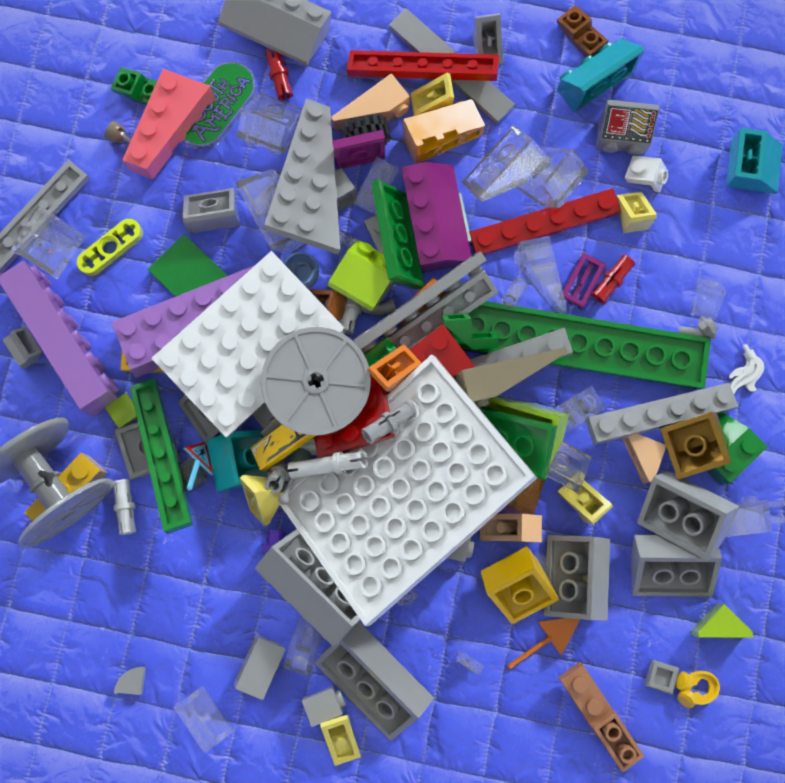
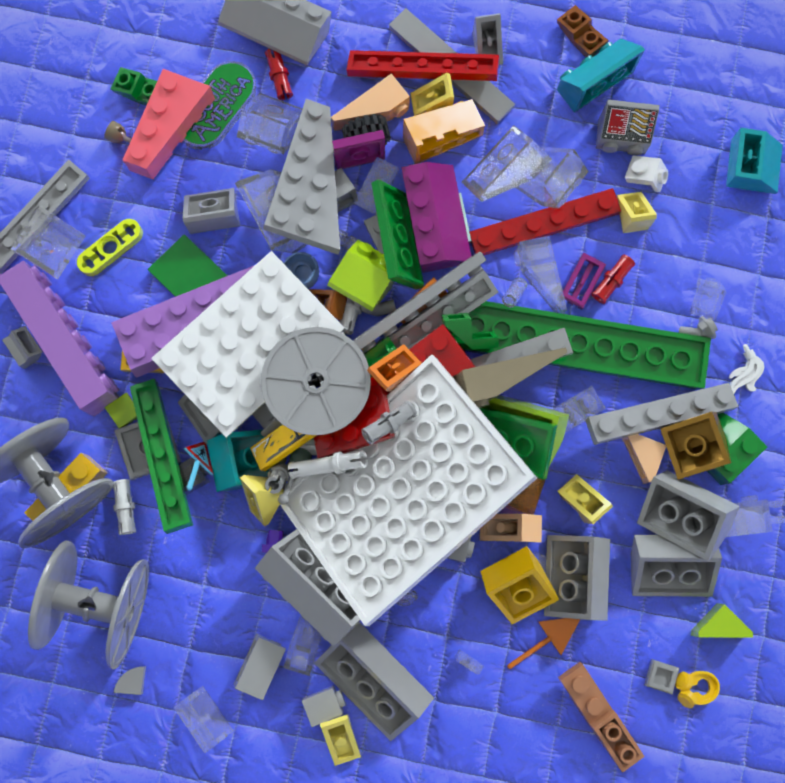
clear tile [547,441,592,492] -> none
none -> light grey piece [28,540,149,669]

